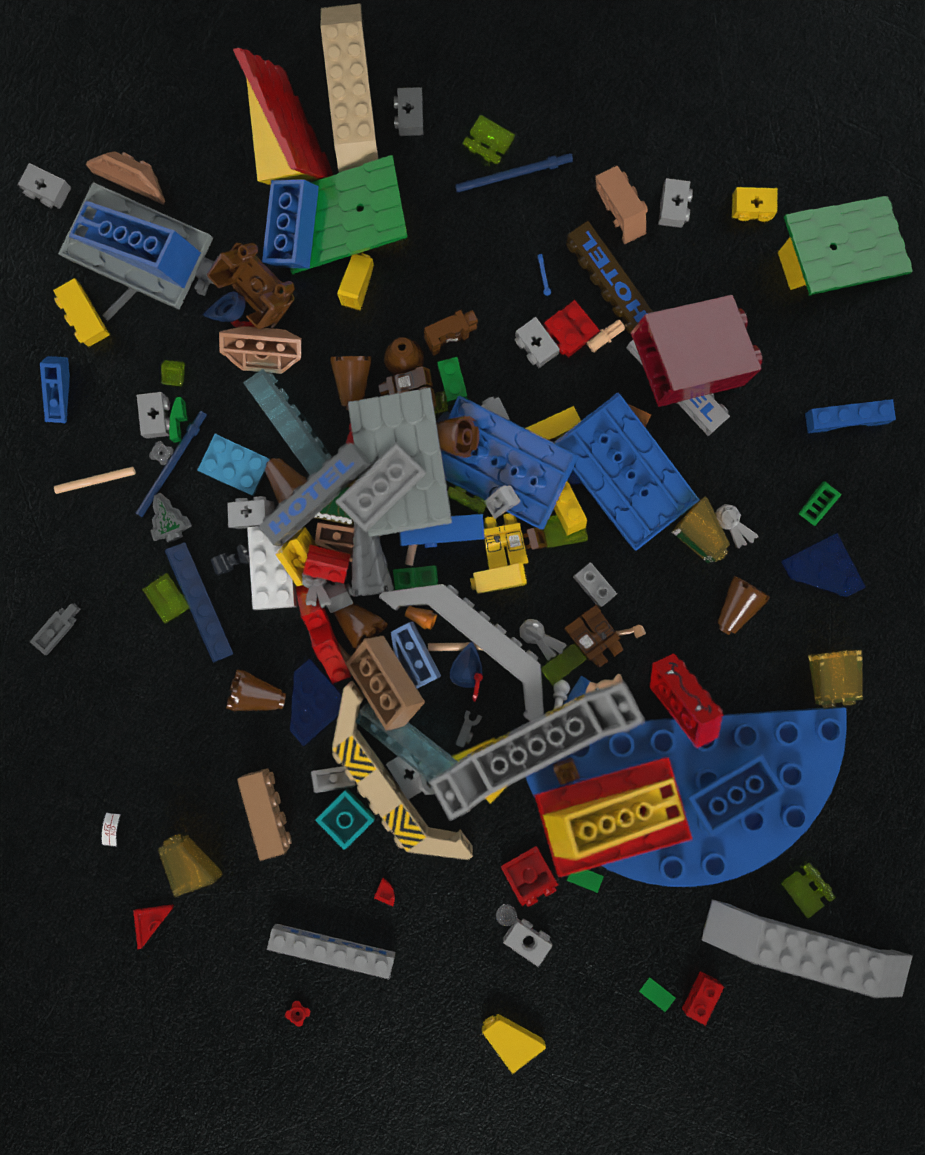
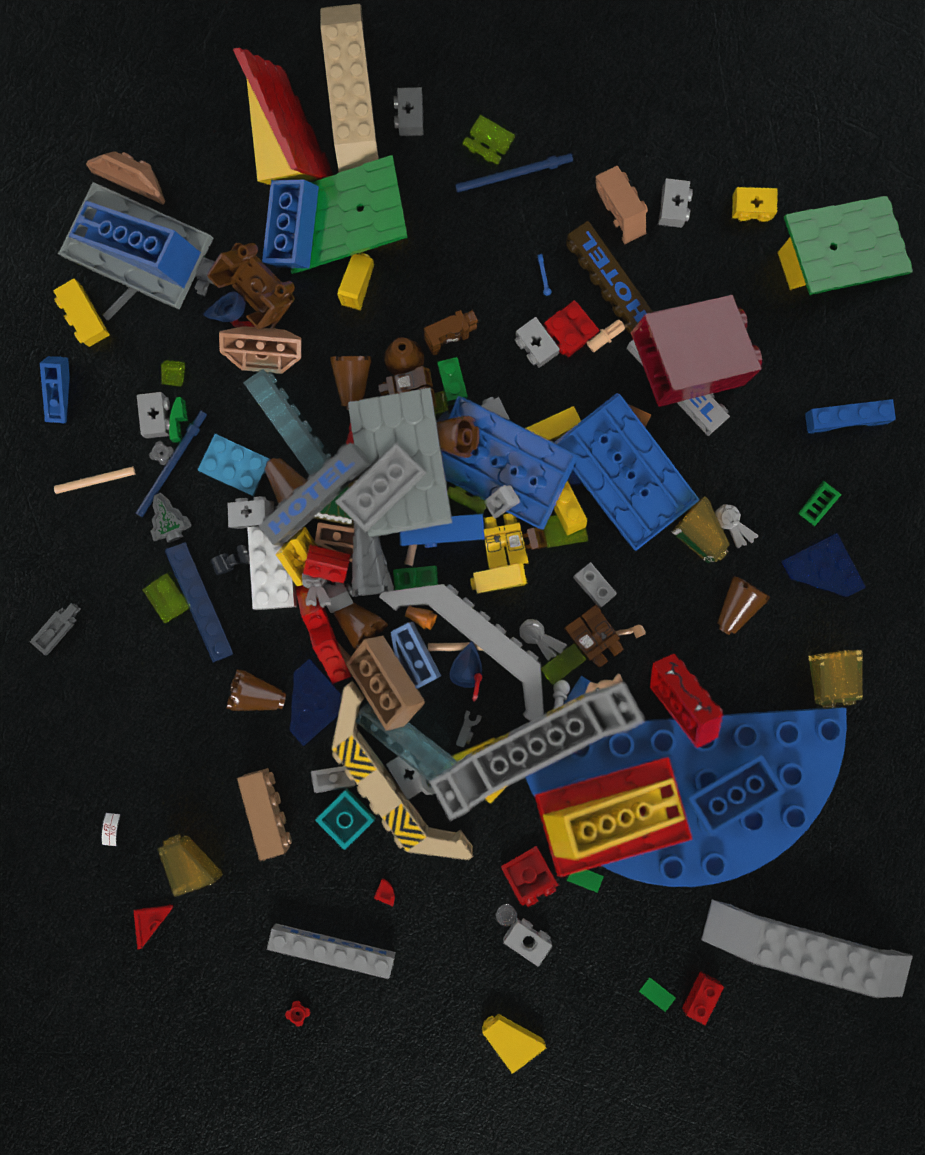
light grey brick [18,163,71,208] -> none
reddish brown tile [552,757,580,785] -> none
clear neon green plate [781,863,835,918] -> none

